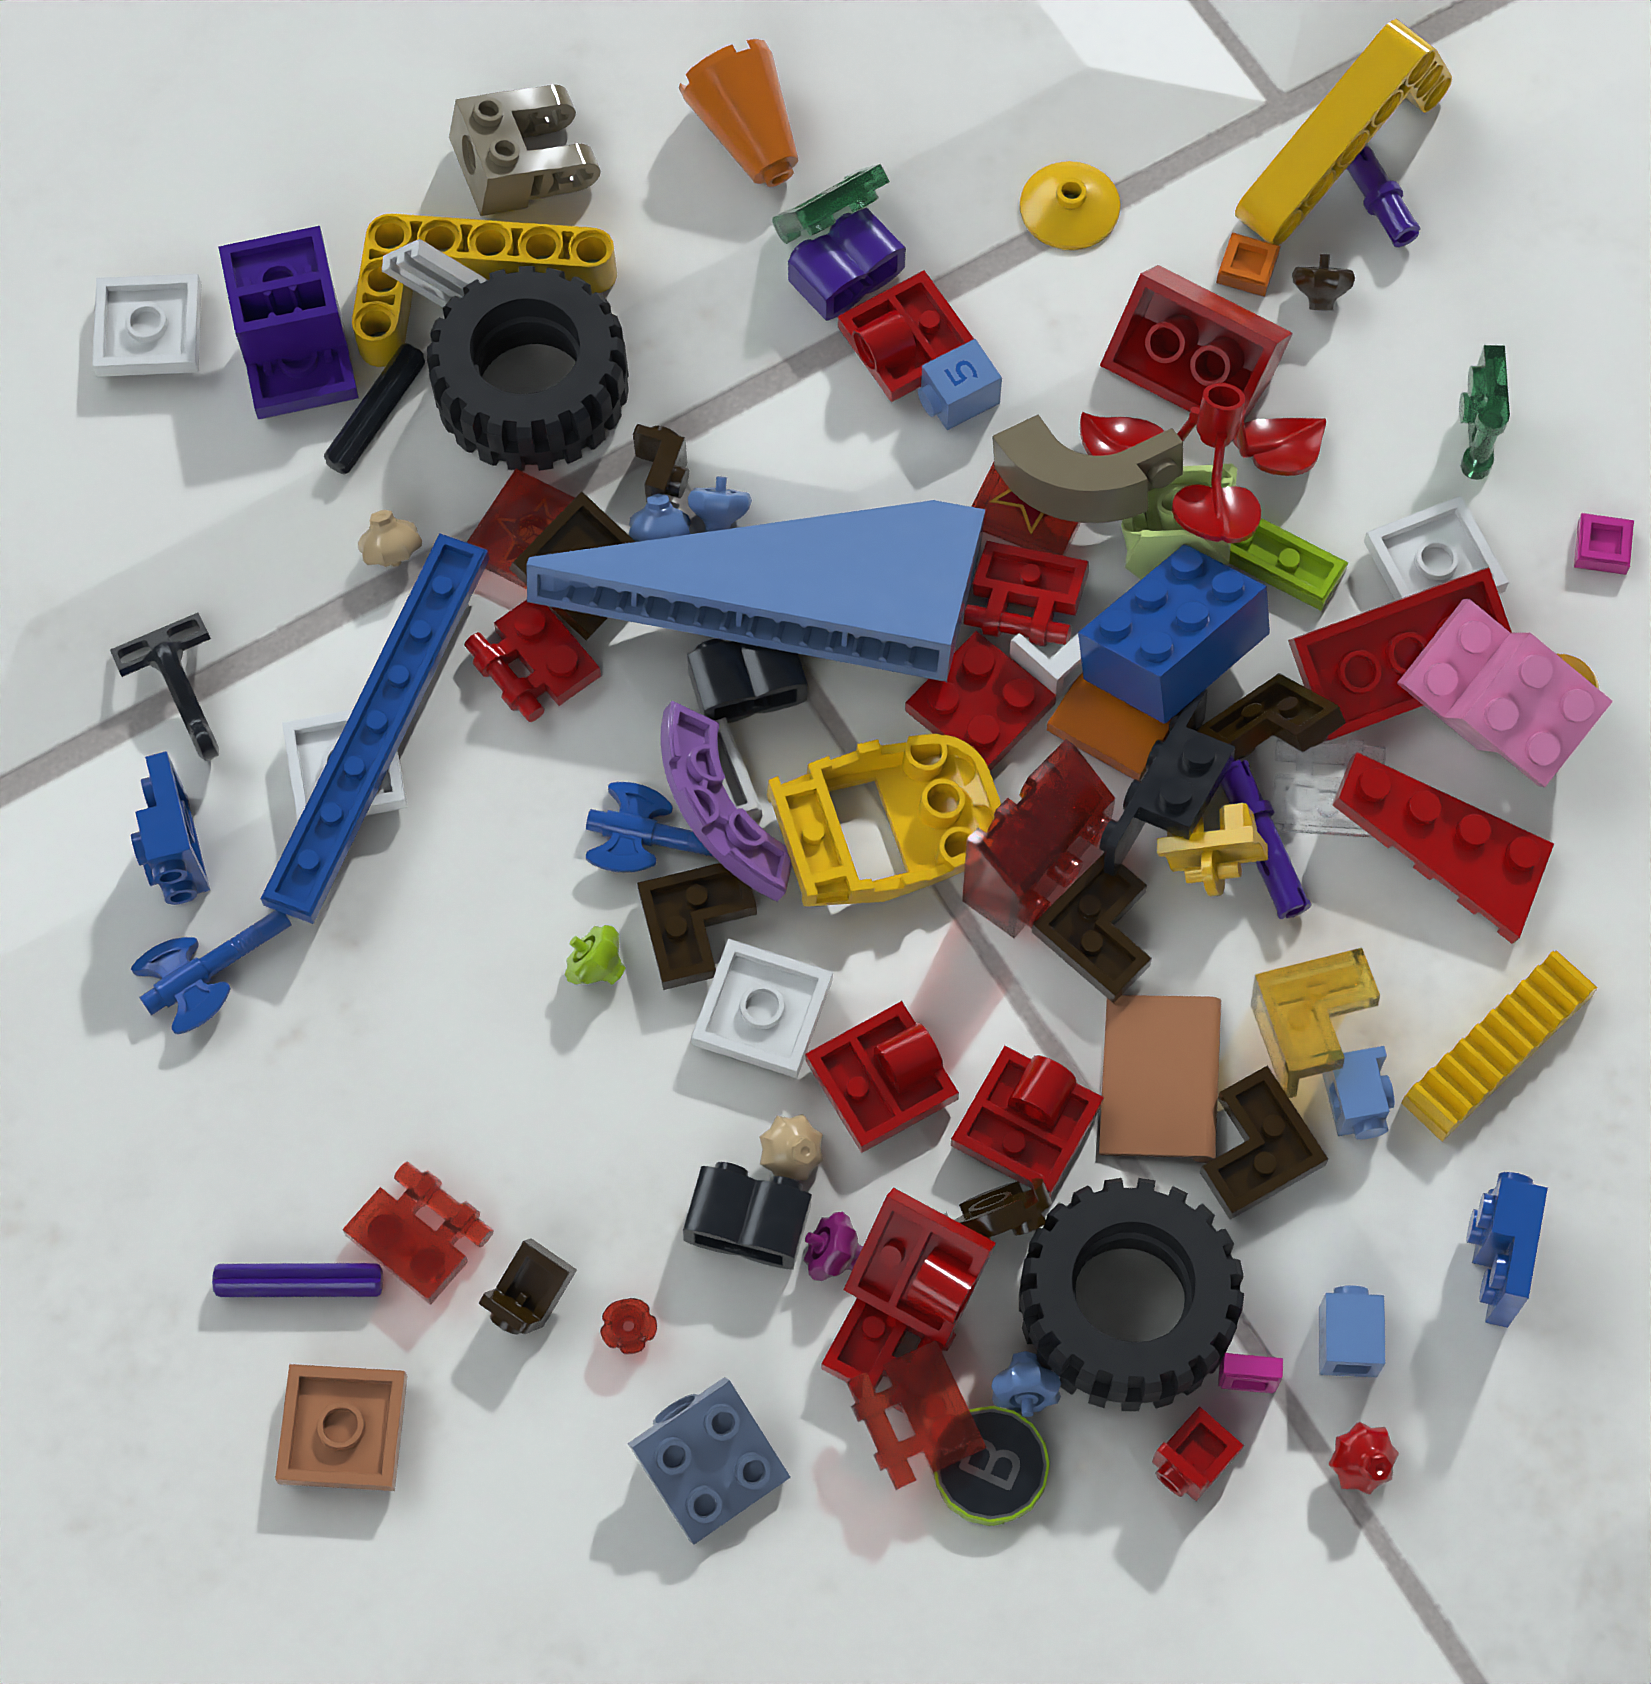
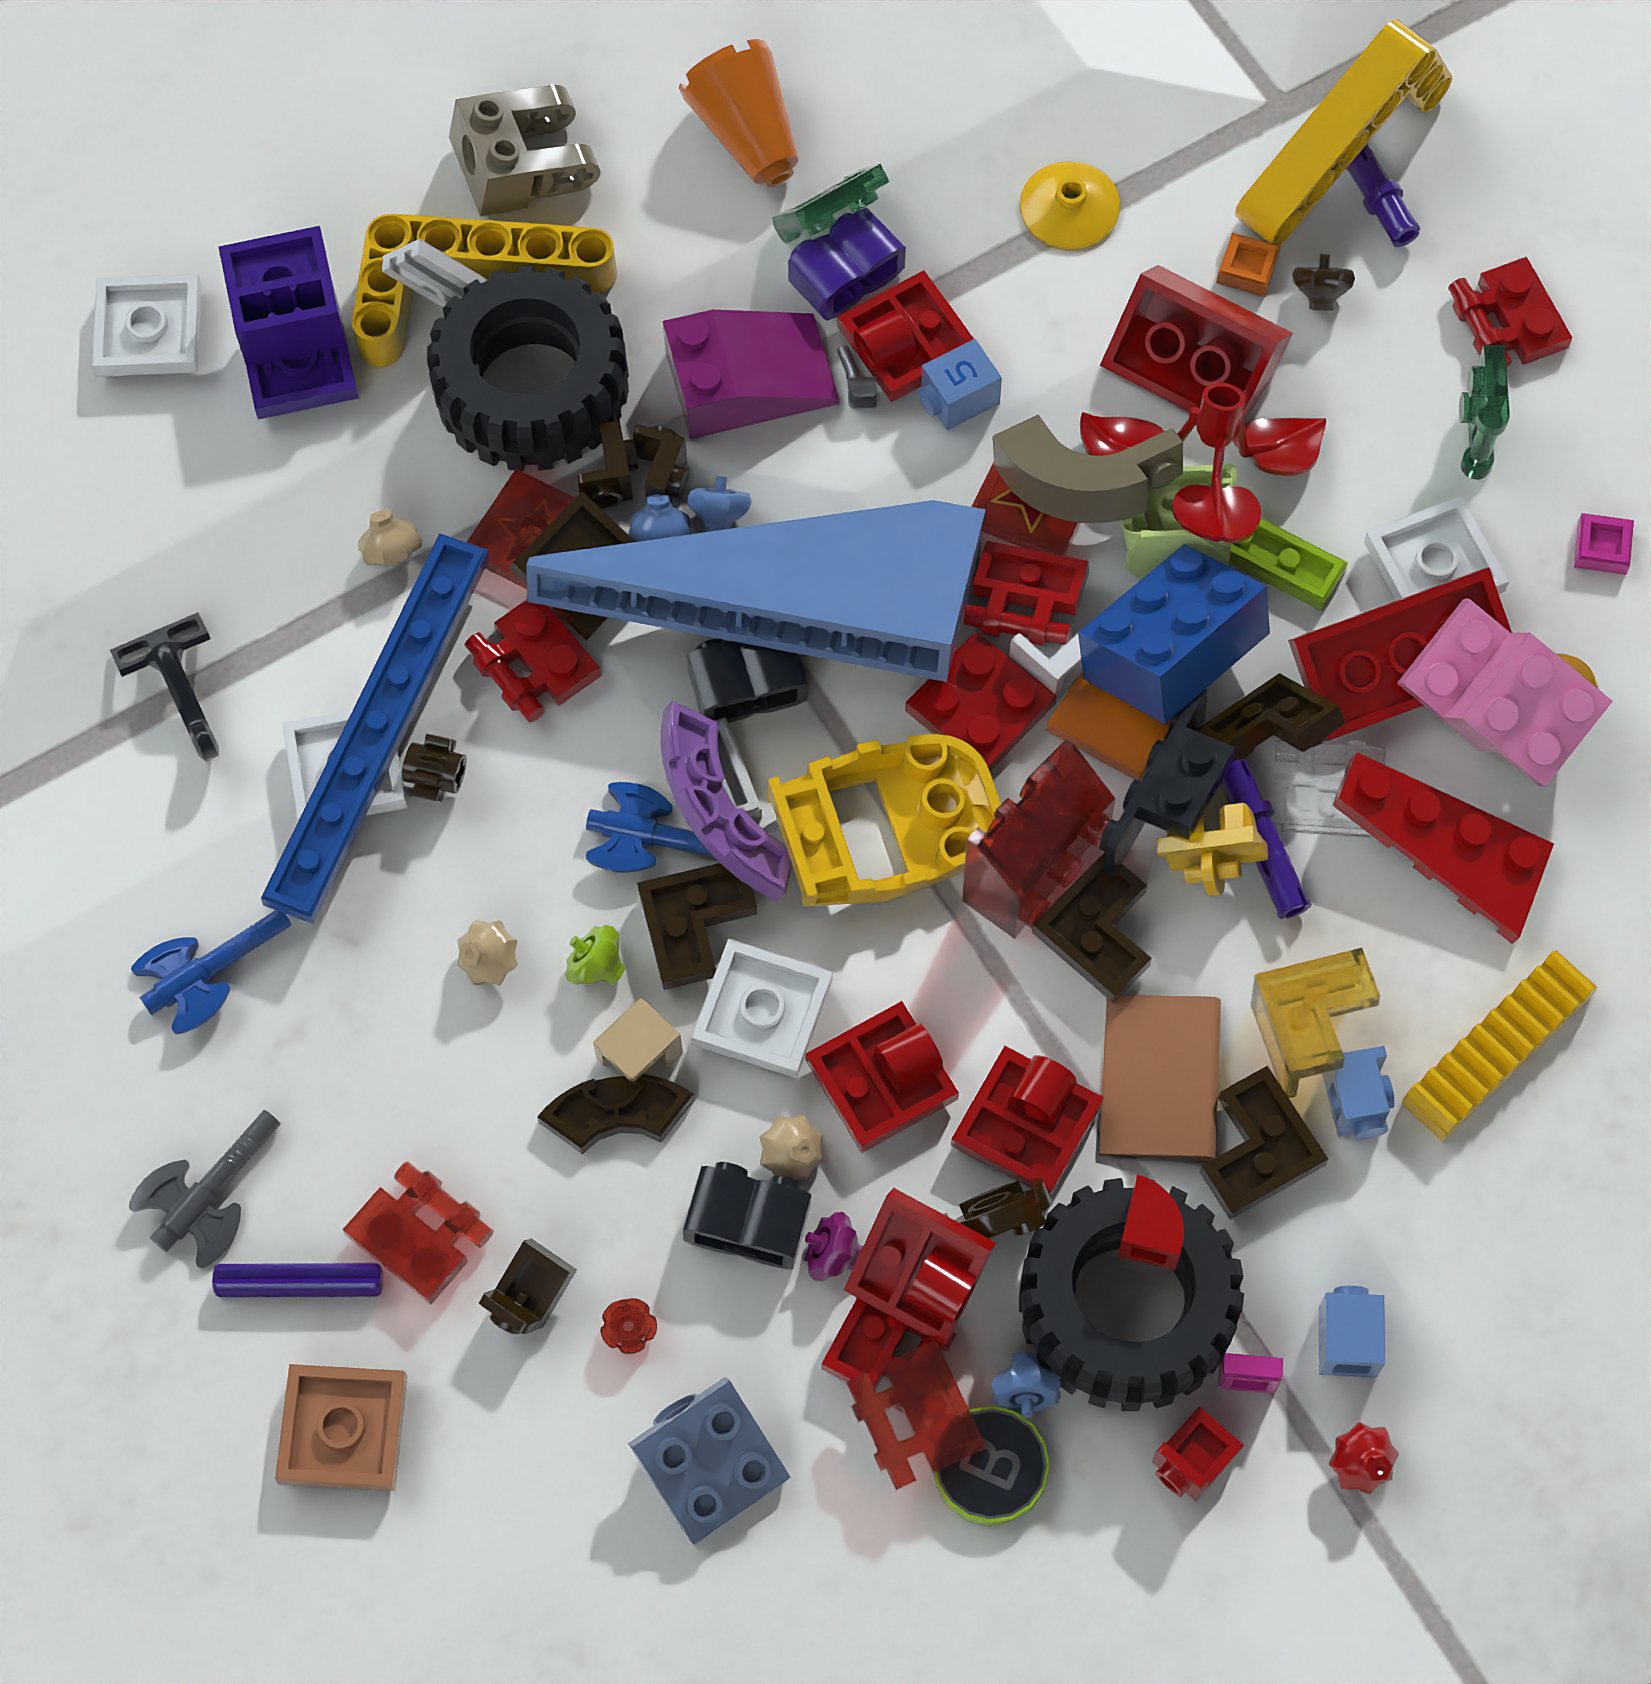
blue plate [131,751,210,905] -> none
black axle [324,343,425,474] -> none
blue plate [1466,1172,1548,1328] -> none
none -> dark grey piece [129,1110,281,1268]
none -> dark brown gear [402,734,467,802]
none -> tan piece [457,920,518,986]
none -> dark brown tile [537,1074,695,1154]
none -> dark brown bracket [577,420,639,509]
none -> tan panel [593,997,683,1081]
none -> magenta slope [662,309,839,439]
none -> flat silver hand [837,345,877,408]
none -> red brick [1118,1174,1184,1271]
none -> red plate [1448,256,1573,372]

